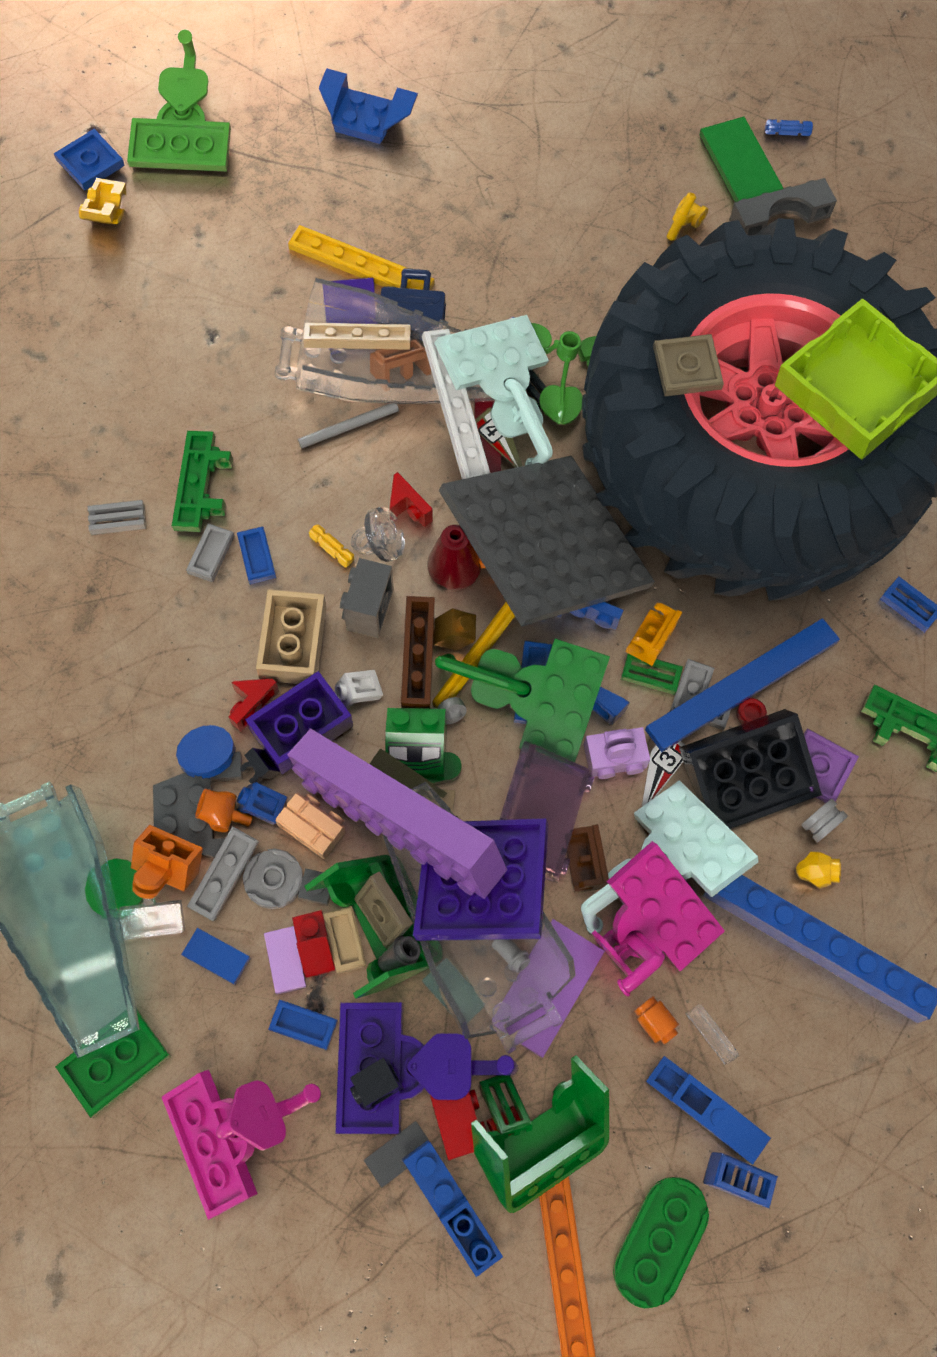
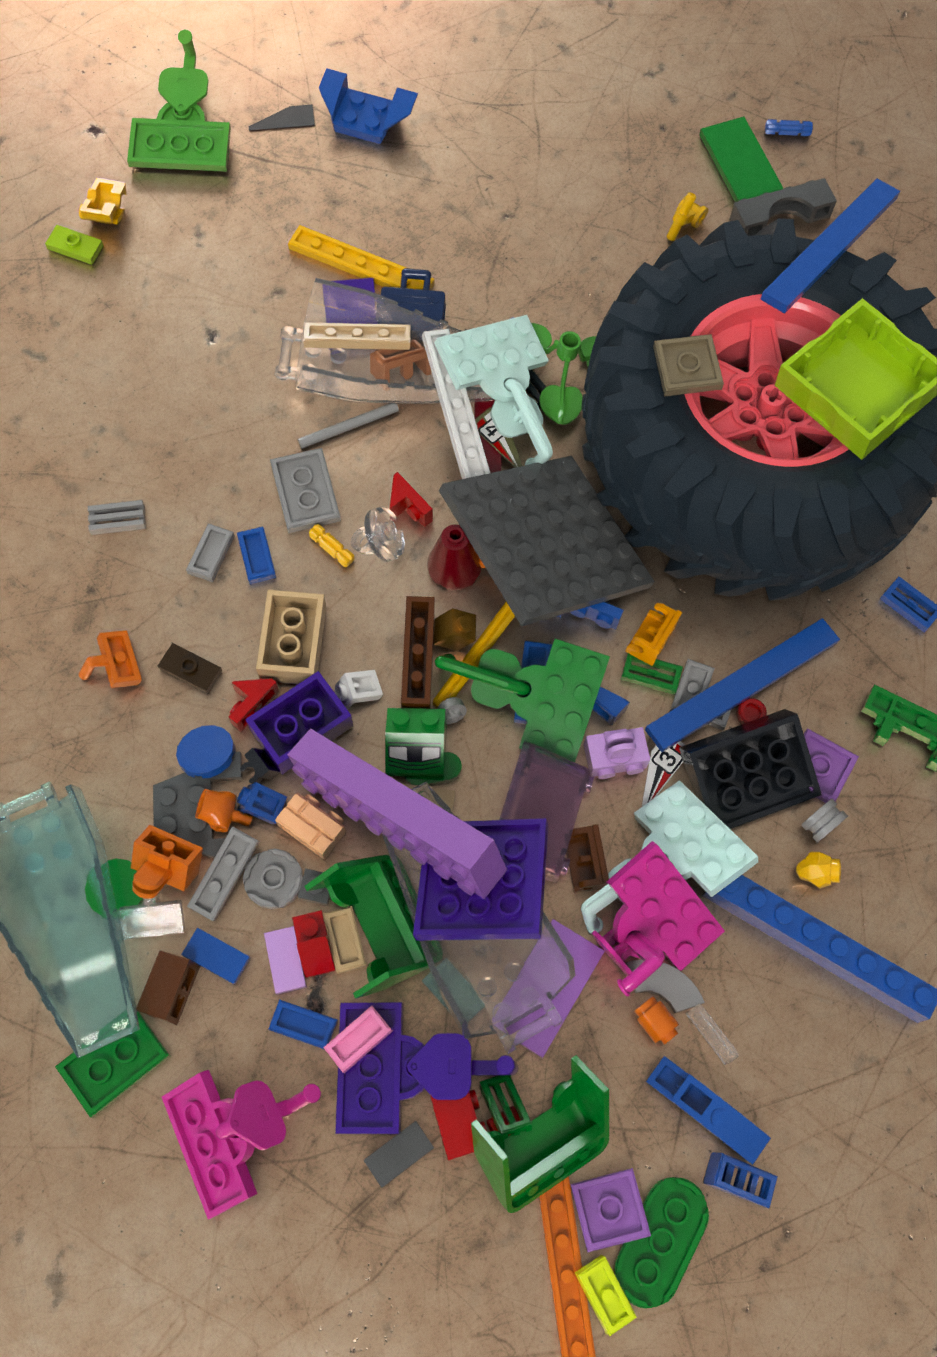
blue plate [54,129,125,191] -> none
green hinge [171,430,234,532] -> none
dark grey brick [340,558,394,638] -> none
black brick [350,1057,404,1108] -> none
dark tan tile [355,871,413,949] -> none
olive sticker [370,748,447,798] -> none
flat silver cone [378,936,420,972] -> none
blue slope [402,1140,503,1277] -> none
light grey pin [492,939,530,973] -> none
none -> lime plate [45,225,104,265]
none -> orange plate [79,630,142,688]
none -> reddish brown hinge [135,950,200,1025]
none -> dark brown plate [158,643,222,694]
none -> dark grey sticker [248,104,315,130]
none -> light grey tile [270,448,341,534]
none -> bright pink tile [323,1006,393,1073]
none -> medium lavender tile [571,1168,651,1253]
none -> neon yellow plate [575,1255,637,1336]
none -> light grey tile [625,959,705,1013]
none -> blue tile [761,178,900,314]

